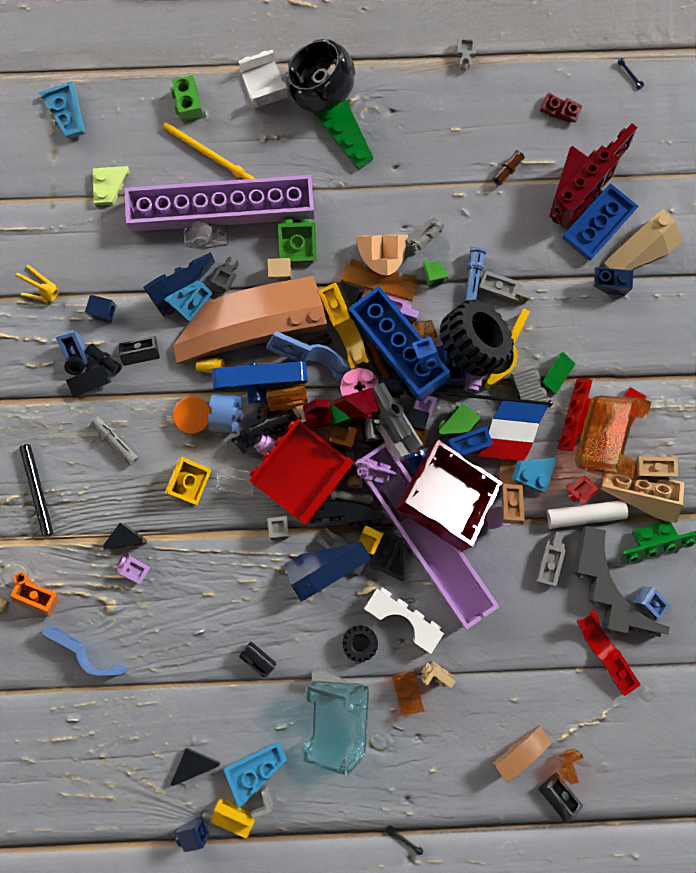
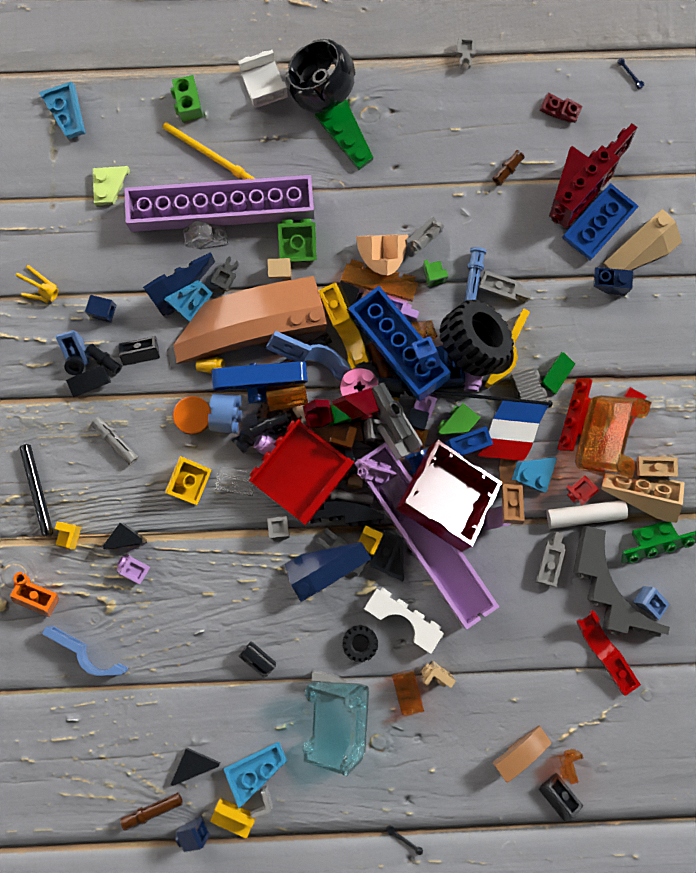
none -> yellow panel [55,521,82,549]
none -> reddish brown pin [120,792,183,831]

